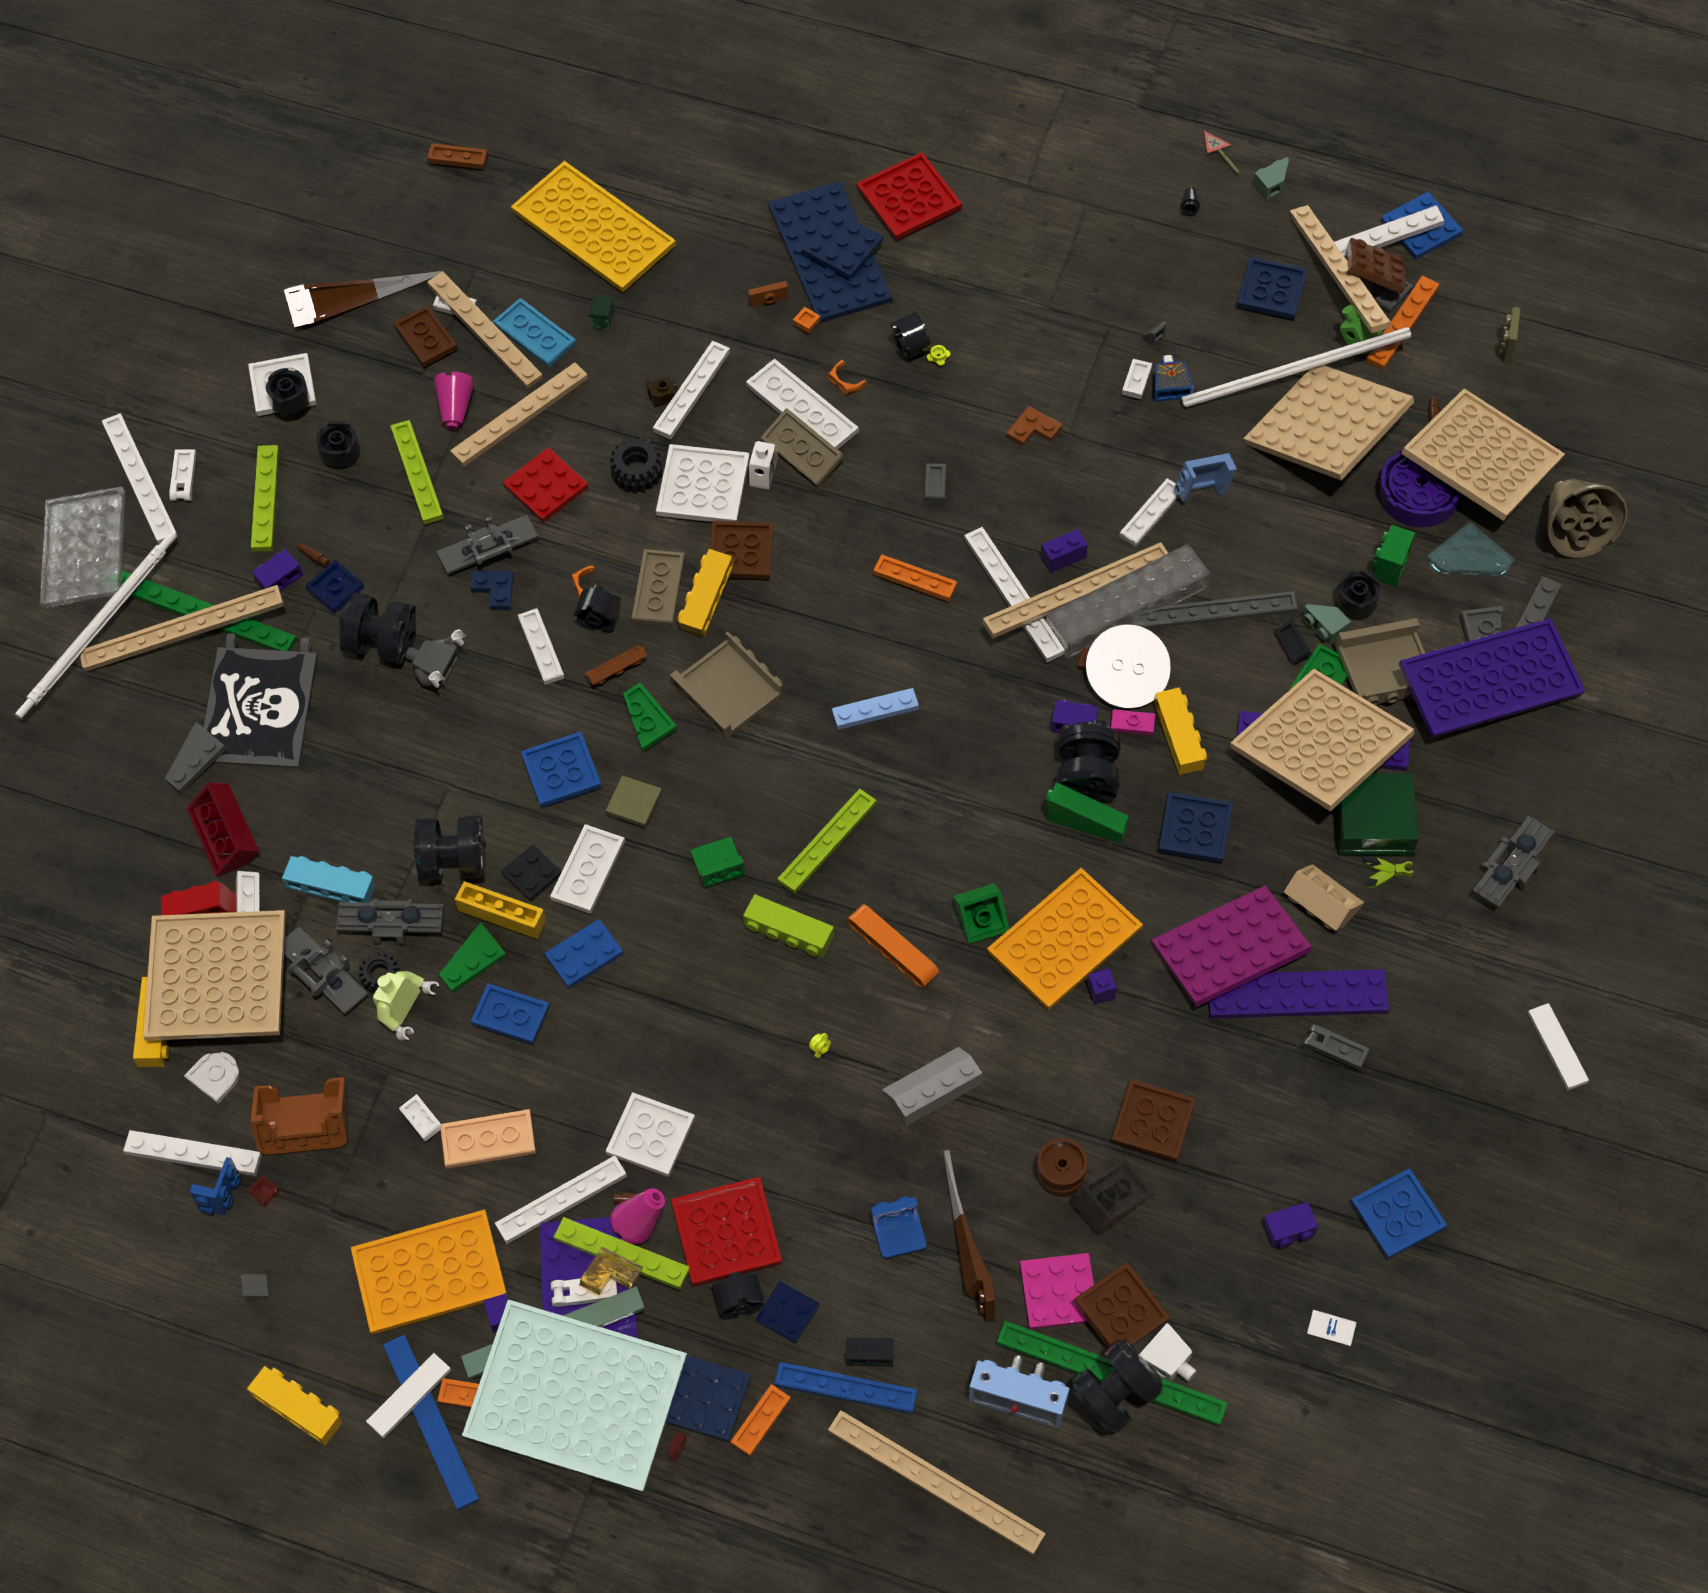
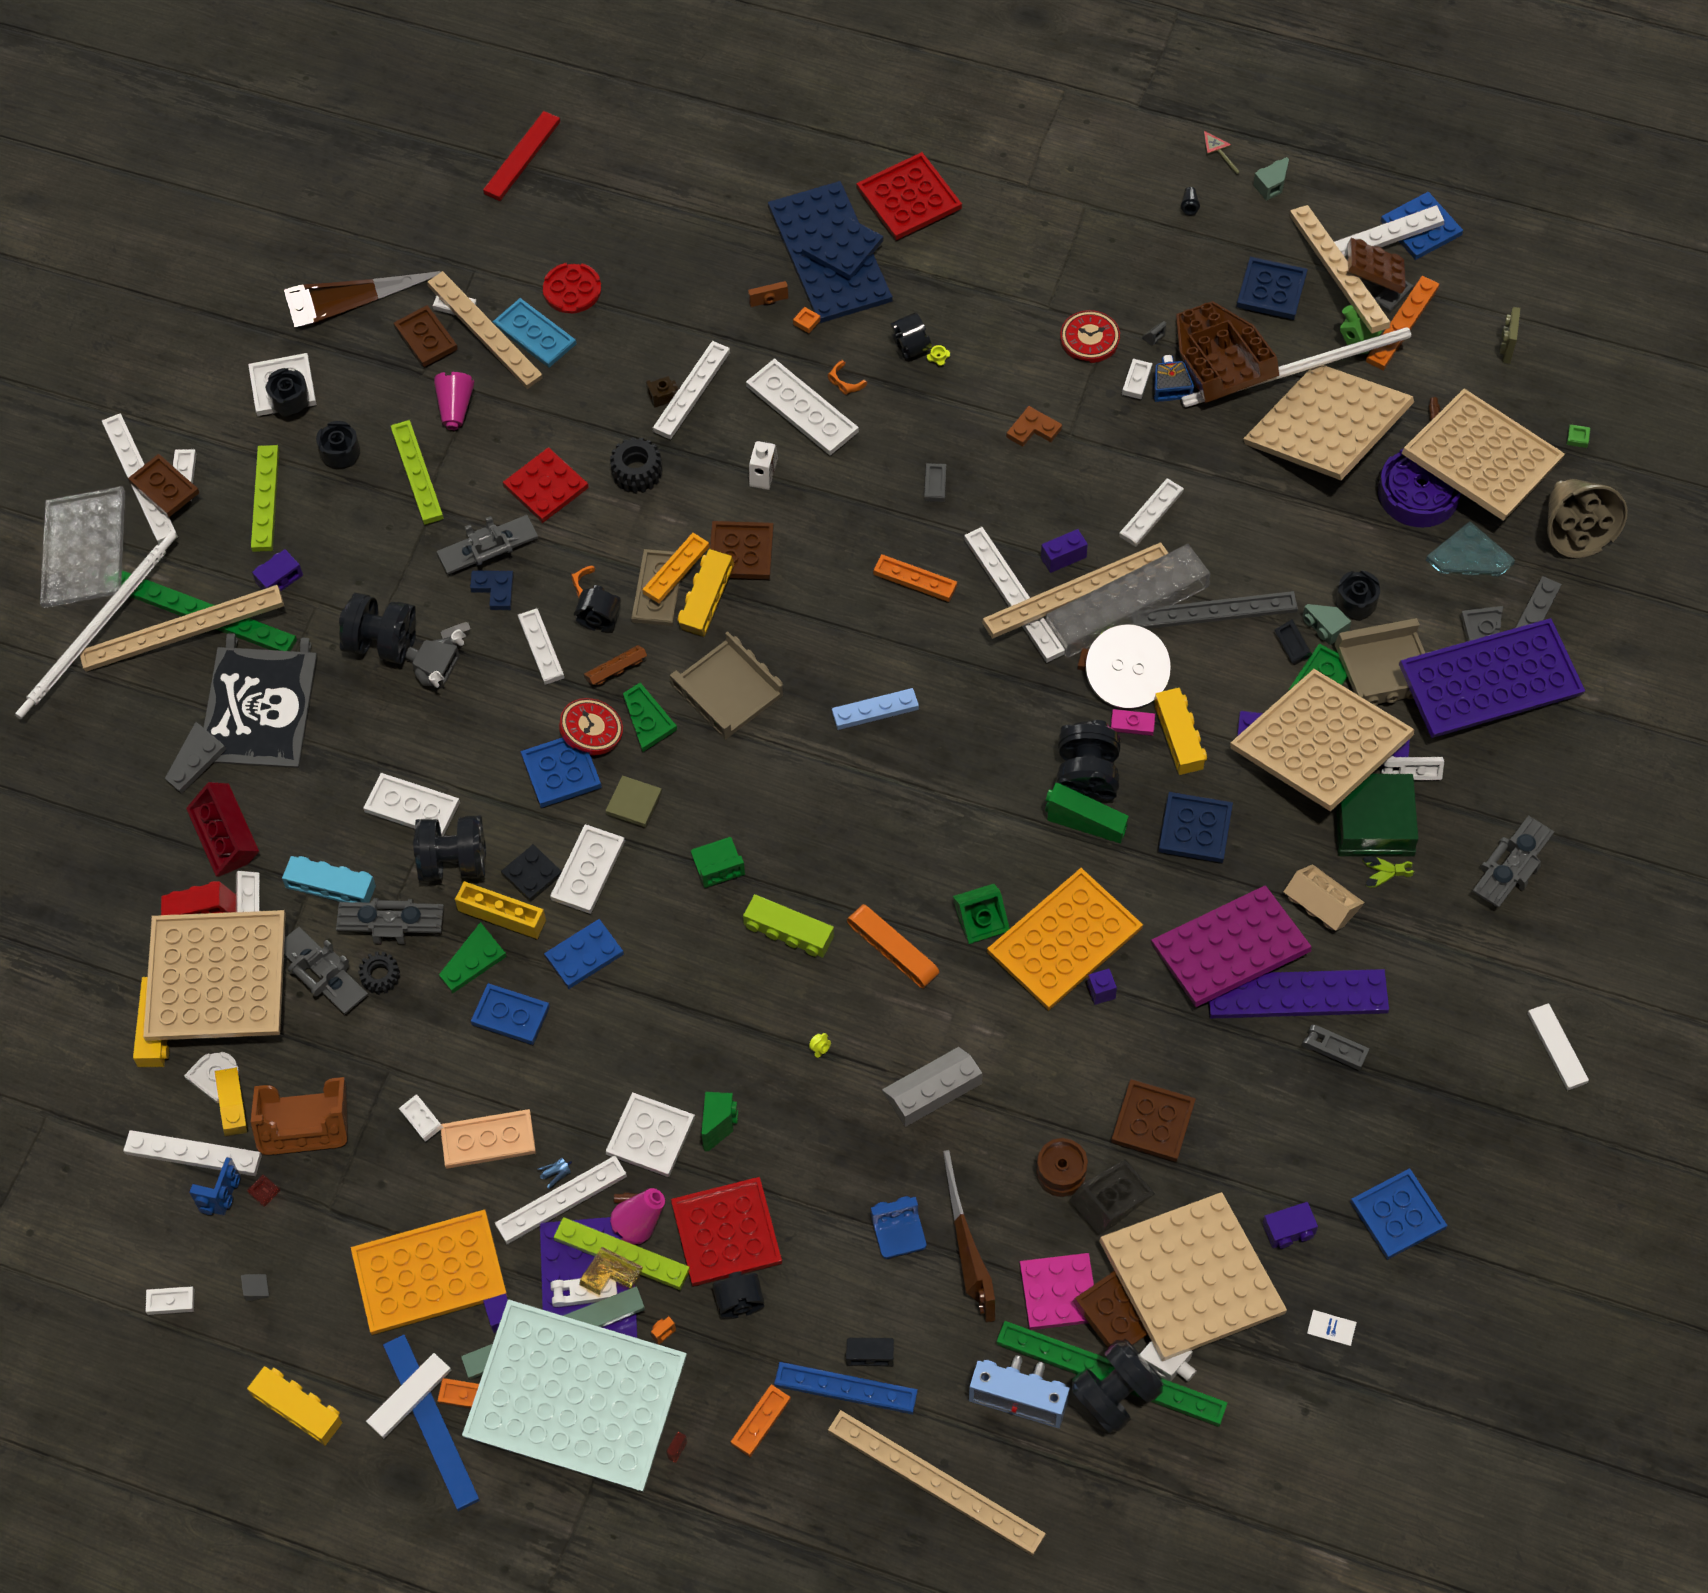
reddish brown animal [297,542,330,567] -> none
clear blue plate [305,560,364,613] -> none
yellowish green torso [373,971,439,1041] -> none
dark orange plate [427,143,488,169] -> none
tan plate [450,363,588,467] -> none
yellow plate [511,161,676,292] -> none
clear green brick [589,295,615,329] -> none
white plate [656,444,750,522] -> none
dark blue plate [665,1355,751,1443] -> none
clear blue plate [756,1281,820,1344] -> none
dark tan tile [761,408,845,487] -> none
lime plate [778,789,876,894] -> none
dark purple brick [1051,700,1098,733] -> none
medium blue panel [1175,453,1237,502] -> none
green brick [1371,525,1415,587] -> none
none -> reddish brown plate [128,454,200,518]
none -> white plate [146,1286,195,1315]
none -> yellow slope [215,1067,247,1136]
none -> white plate [363,773,460,836]
none -> light grey tile [440,622,471,639]
none -> red tile [483,111,560,201]
none -> flat silver piece [537,1158,572,1189]
none -> red tile [543,263,601,313]
none -> tile [559,698,623,755]
none -> light orange plate [642,533,710,604]
none -> orange plate [651,1316,676,1345]
none -> green slope [702,1092,739,1151]
none -> tile [1060,310,1120,363]
none -> tan plate [1099,1192,1287,1361]
none -> reddish brown wedge [1176,301,1280,403]
none -> white plate [1382,756,1444,780]
none -> bright green tile [1567,425,1590,448]

